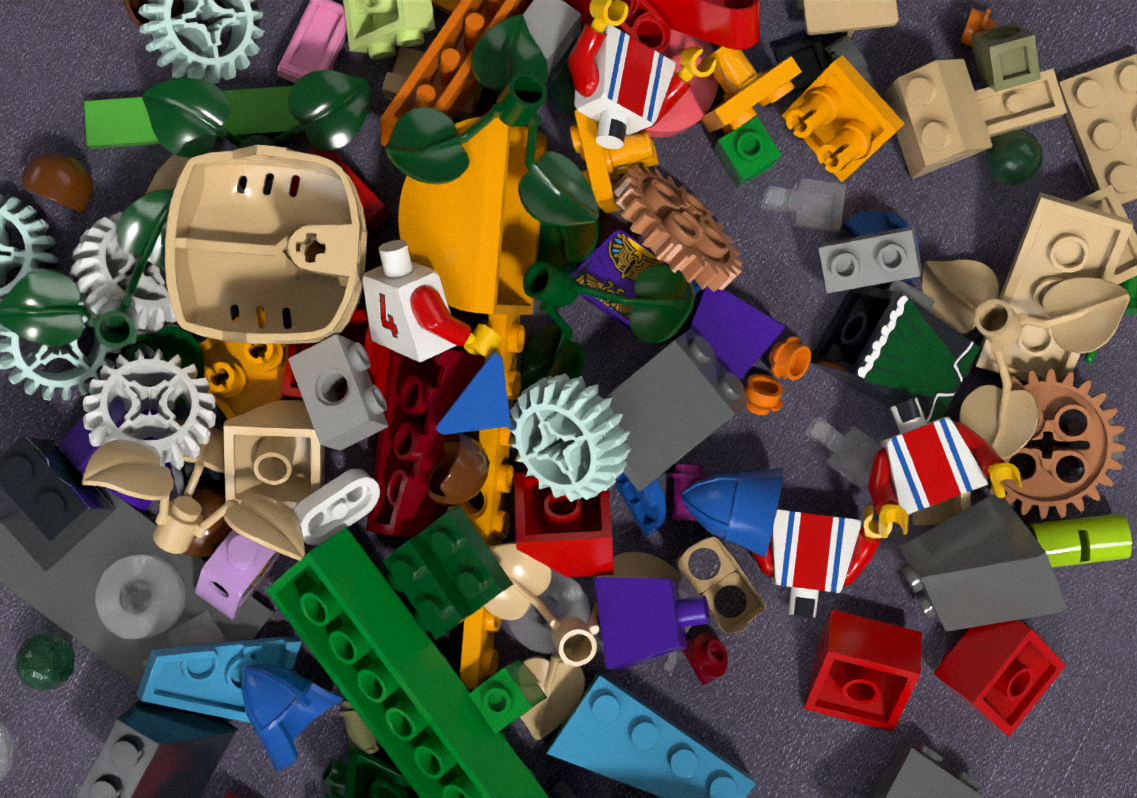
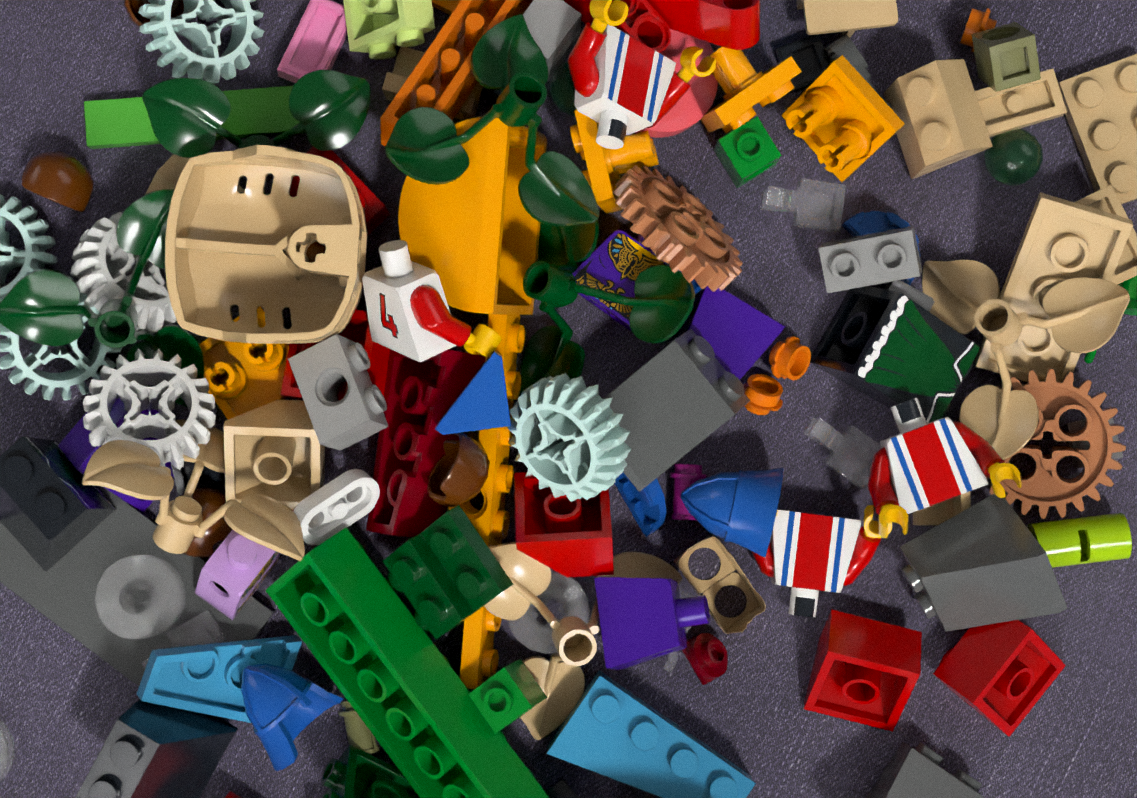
clear green piece [15,632,75,692] -> none

